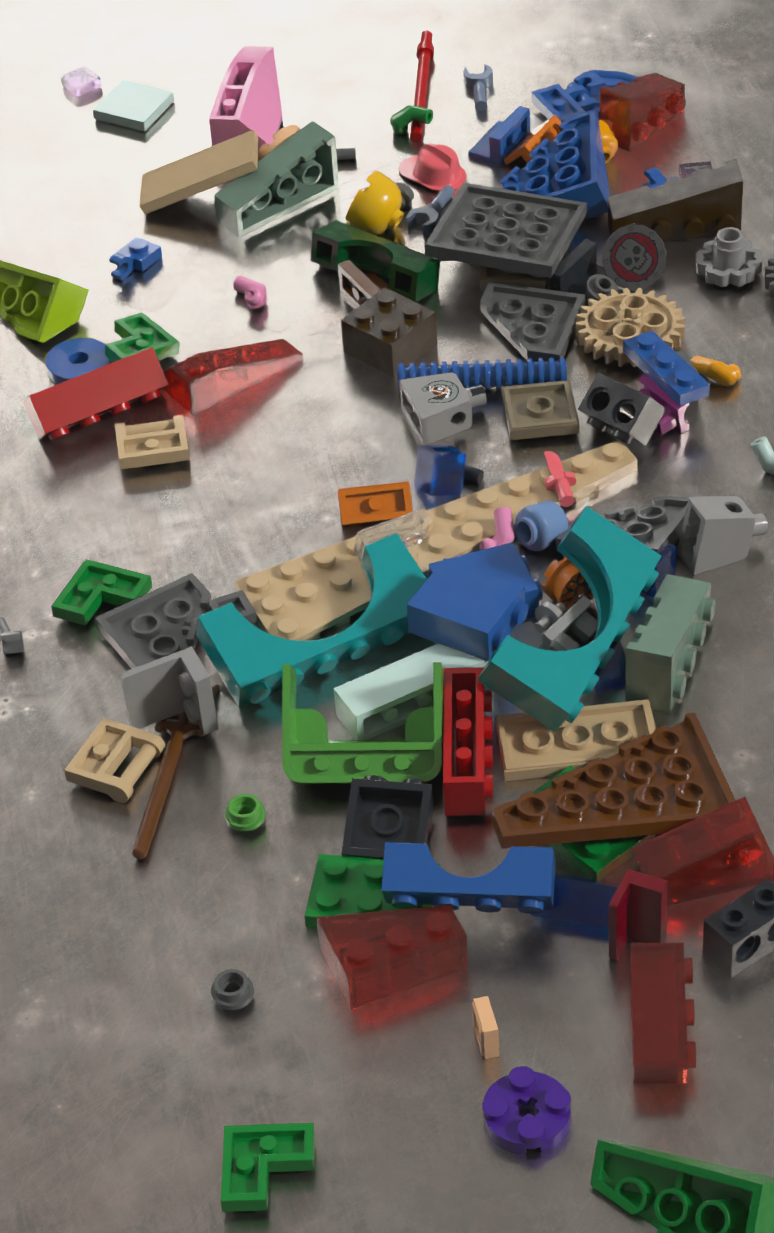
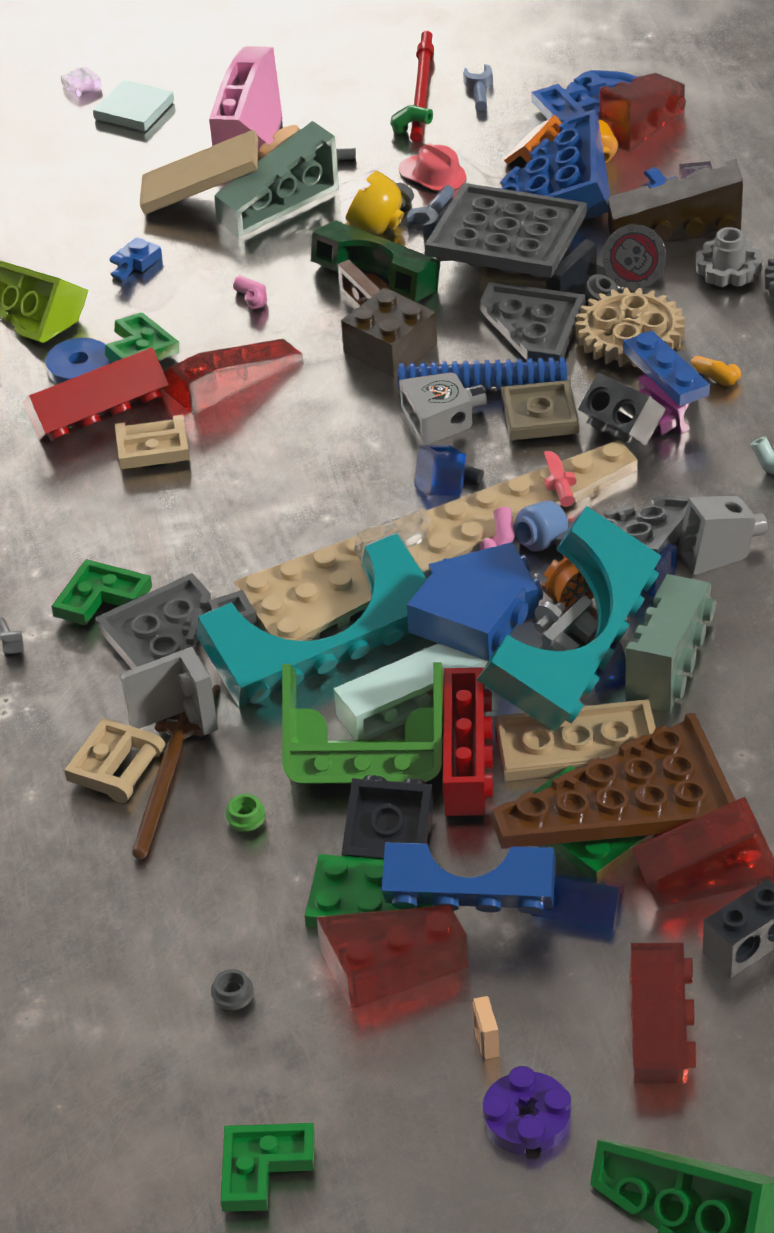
orange panel [337,481,413,526] -> none
blue panel [468,106,530,166] -> none
dark red panel [609,869,668,961] -> none

